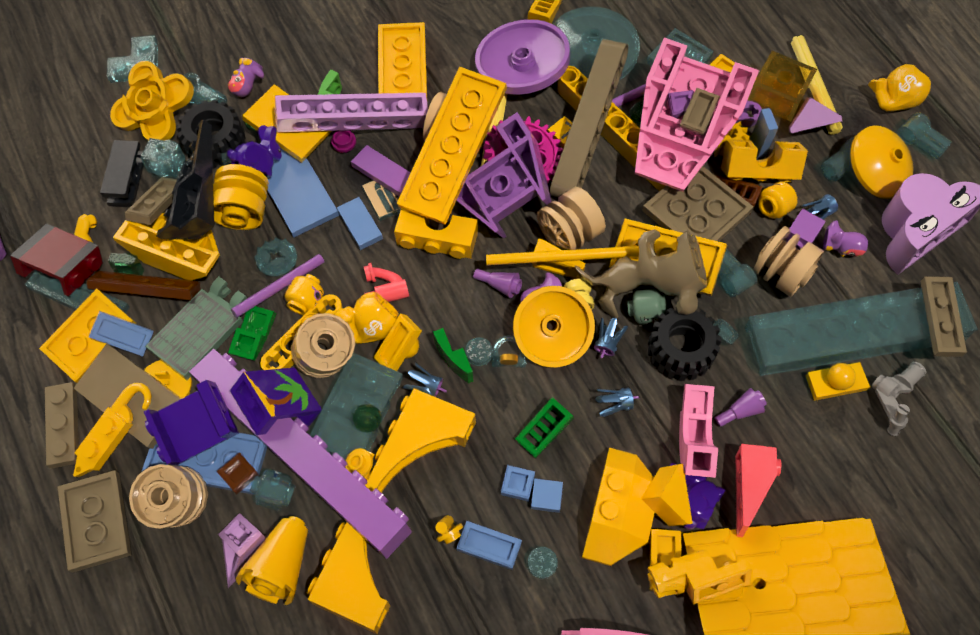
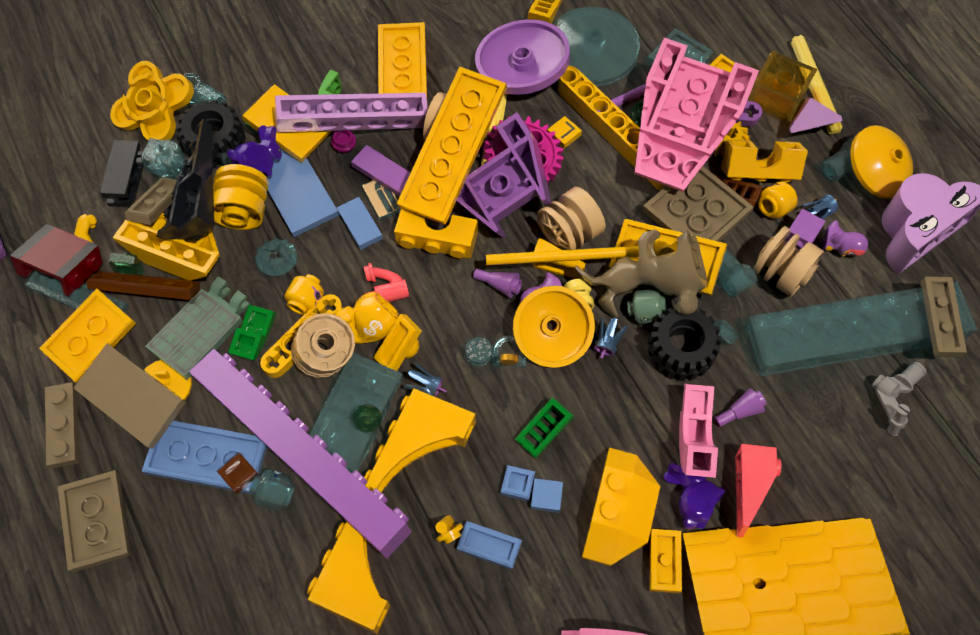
yellow plate [73,383,152,477] -> none
medium blue tile [89,310,154,356] -> none
clear light blue plate [107,35,158,83] -> none
tan wheel [129,464,208,529] -> none
dark purple panel [144,380,239,465] -> none
lavender slope [218,513,266,588] -> none
medium lavender animal [228,58,264,97] -> none
dark purple panel [230,367,322,435] -> none
medium lavender bar [231,254,324,318] -> none
yellow cone [236,516,308,605] -> none
yellow plate [346,448,375,477] -> none
green slope [433,328,473,384] -> none
clear light blue tile [528,547,558,579] -> none
dark tan beam [550,39,629,198] -> none
flat silver piece [595,388,639,417] -> none
yellow slope [642,464,693,526] -> none
yellow plate [647,550,752,604] -> none
medium lavender tile [667,90,694,118] -> none
dark tan tile [680,88,720,135] -> none
medium blue tile [750,108,778,159] -> none
yellow tile [805,362,870,401] -> none
yellow piece [868,64,931,111] -> none
clear light blue piece [897,113,952,159] -> none

